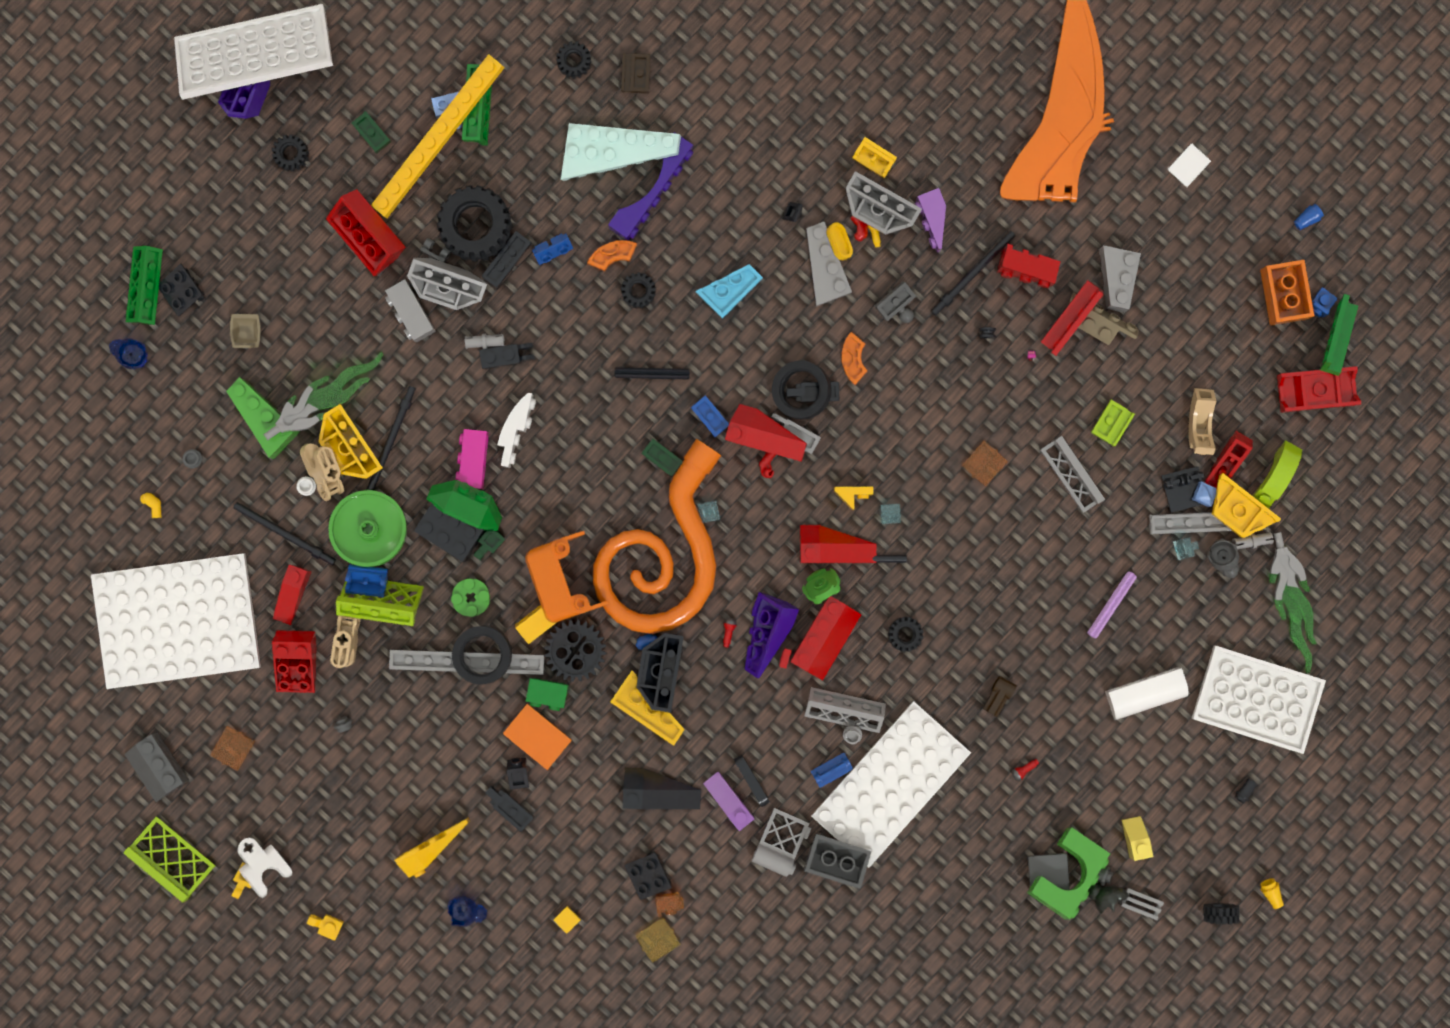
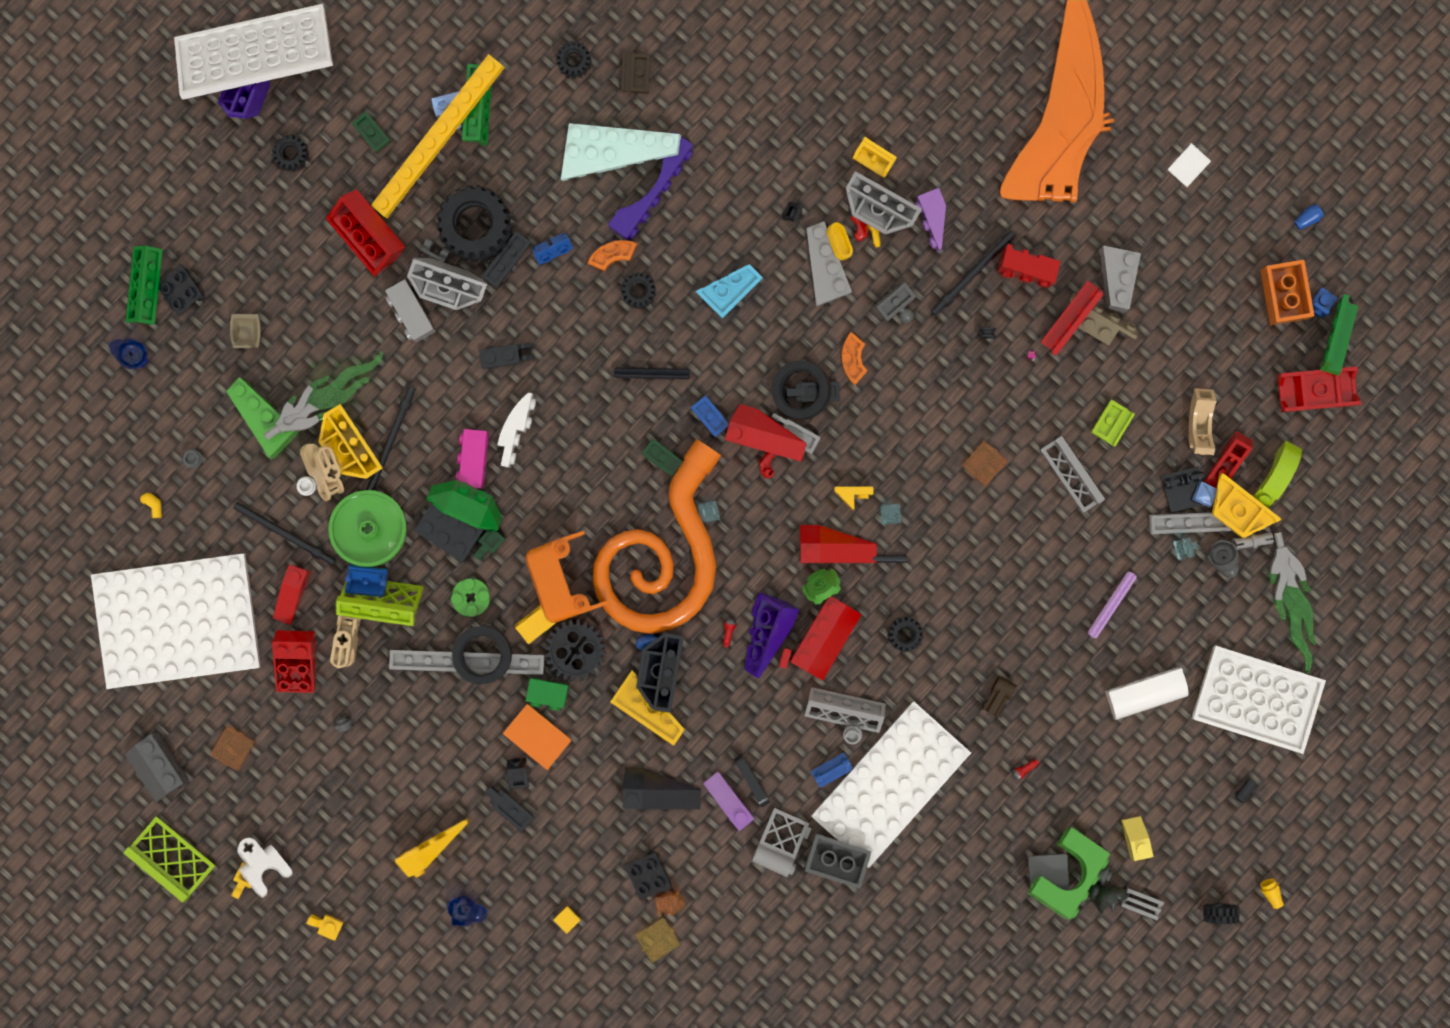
light grey pin [465,333,505,349] -> none

